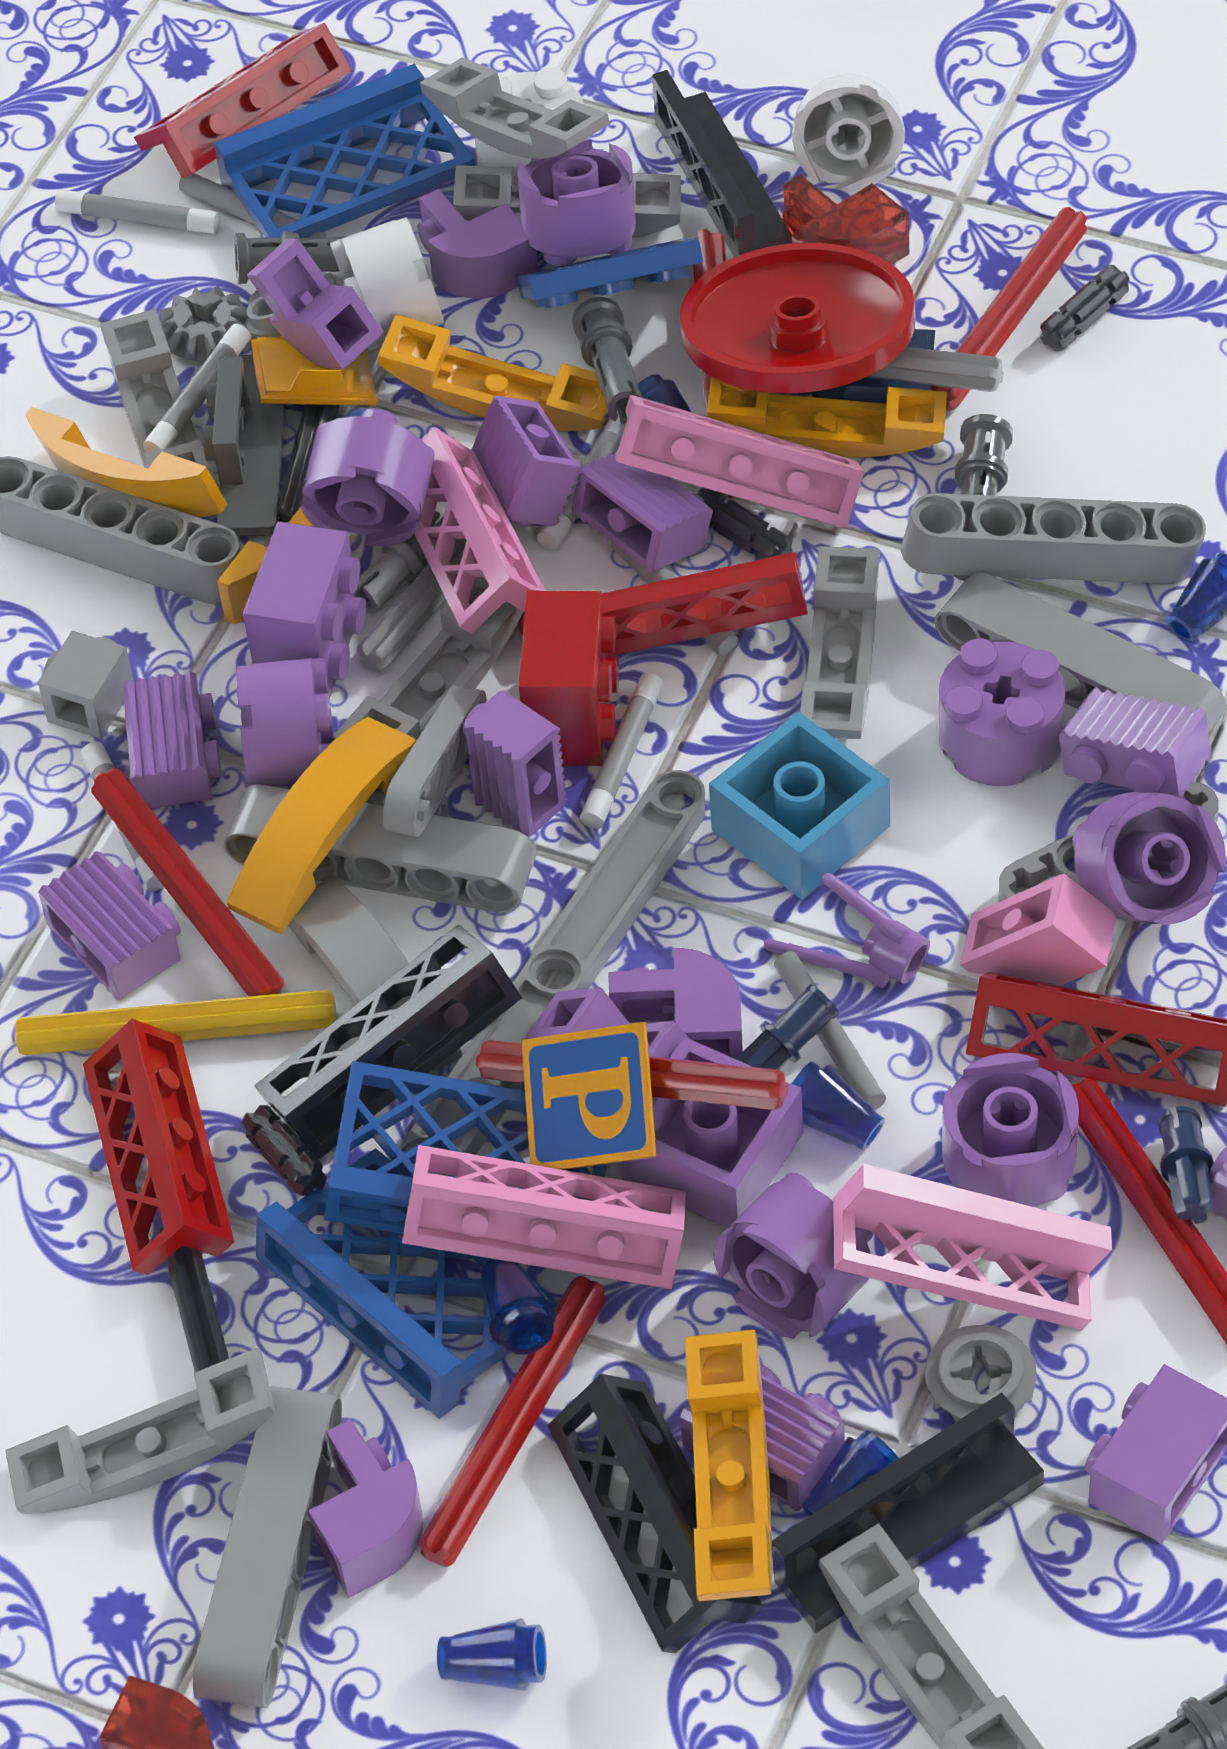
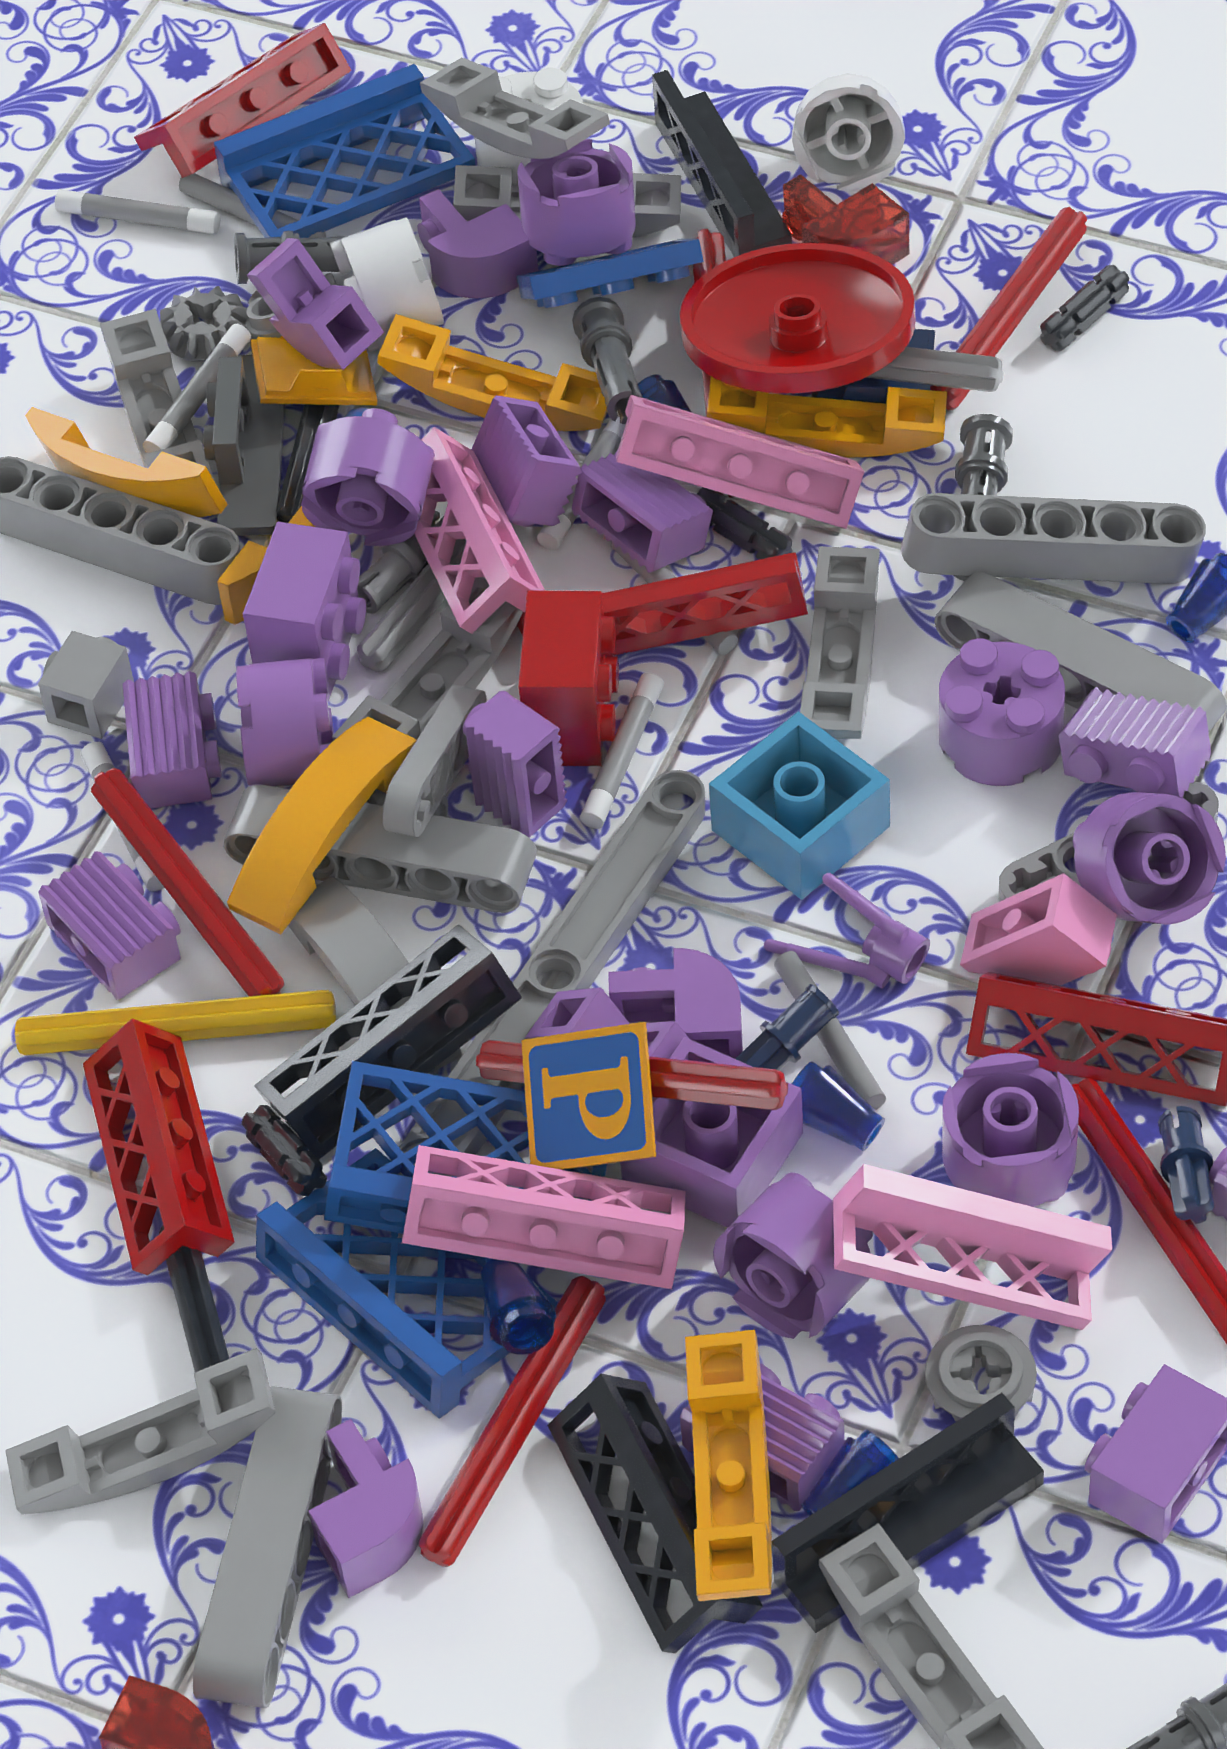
clear blue cone [437,1618,547,1691] -> none

